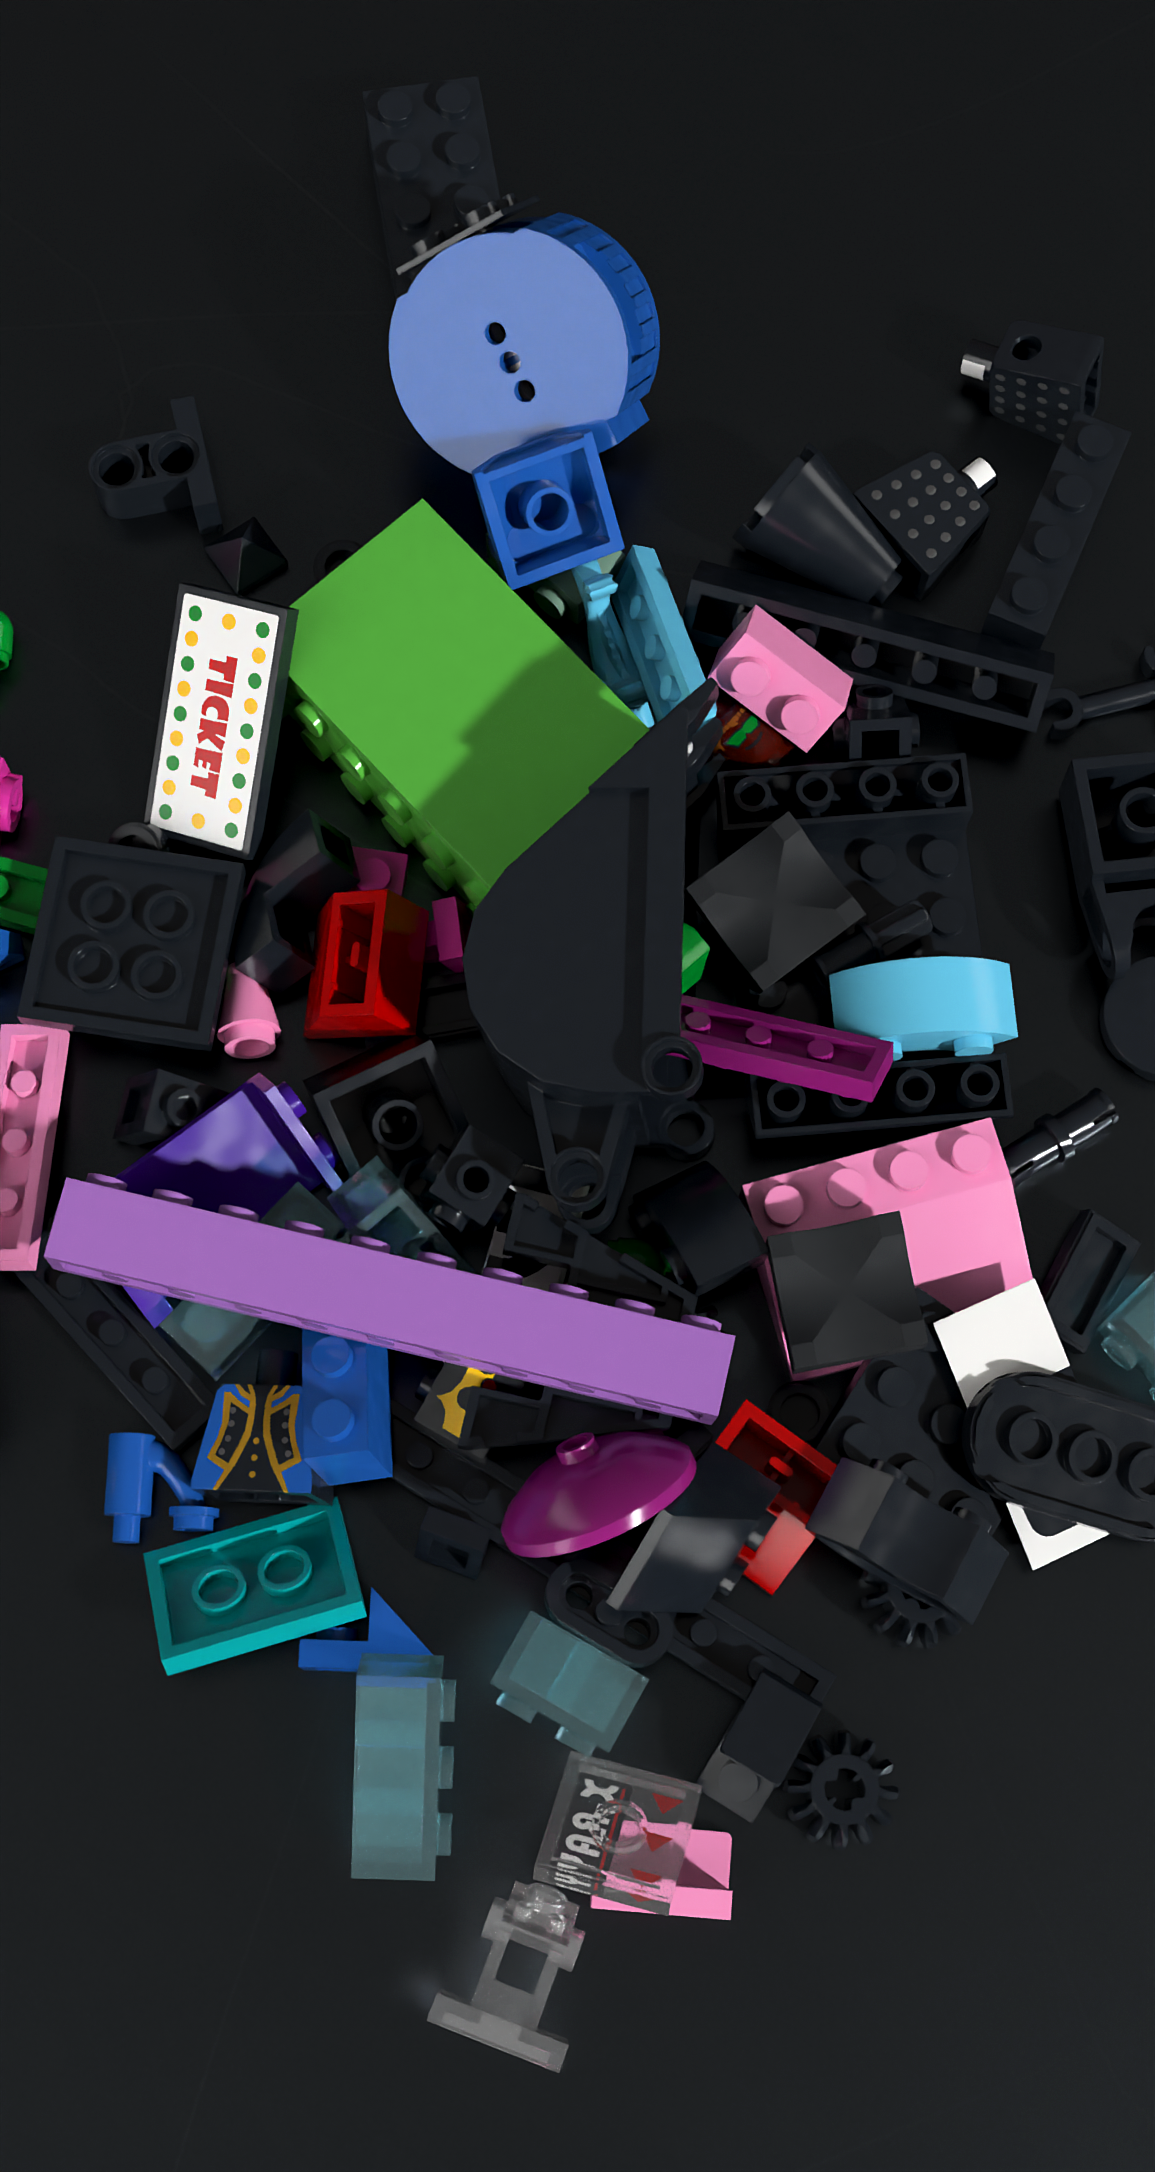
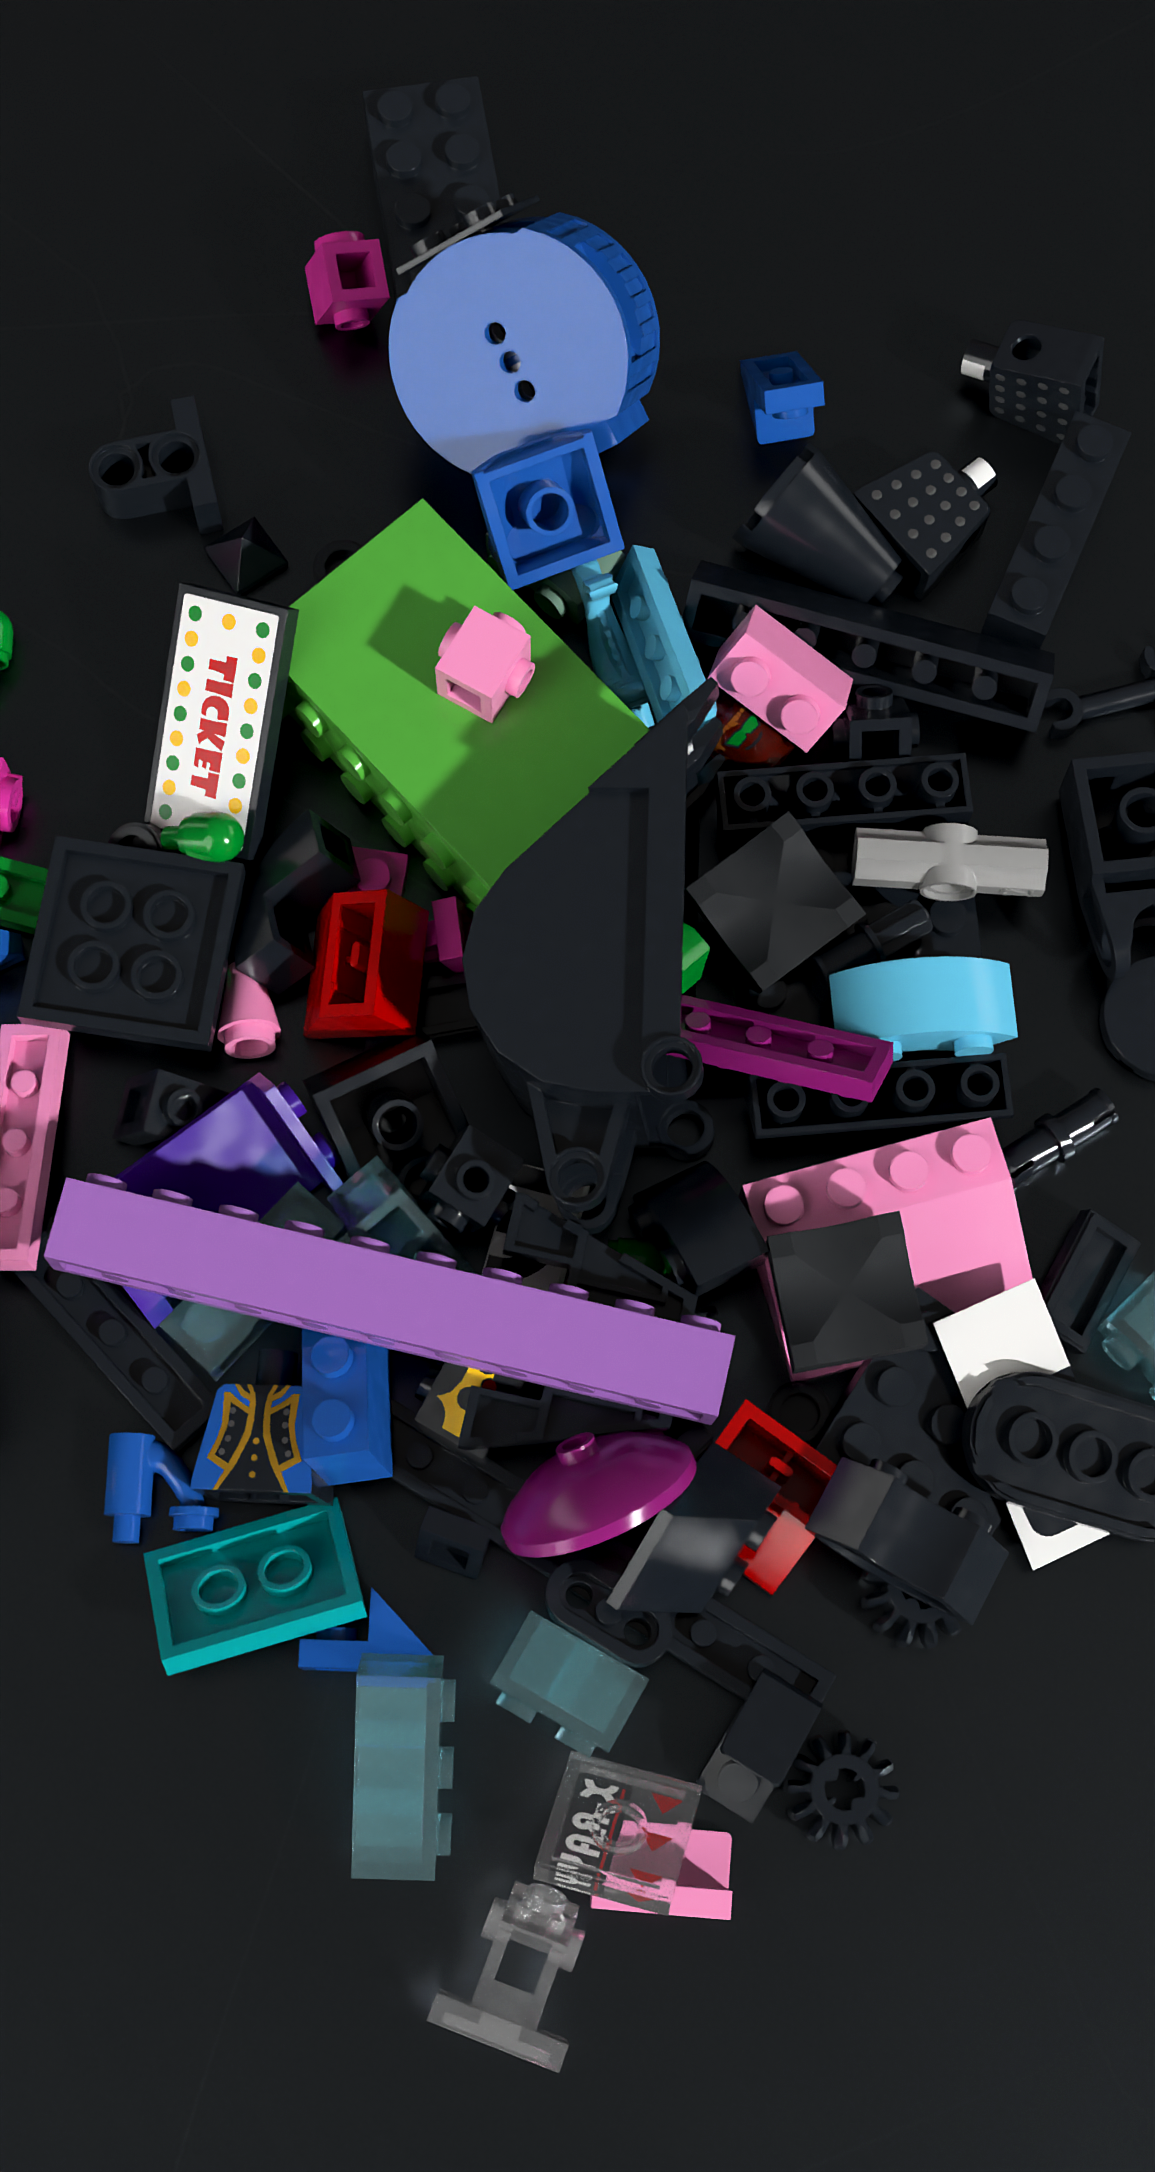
none -> green cylinder [161,812,244,862]
none -> dark pink brick [305,231,390,331]
none -> bright pink brick [435,606,535,723]
none -> blue slope [740,351,825,444]
none -> light grey piece [851,823,1049,901]

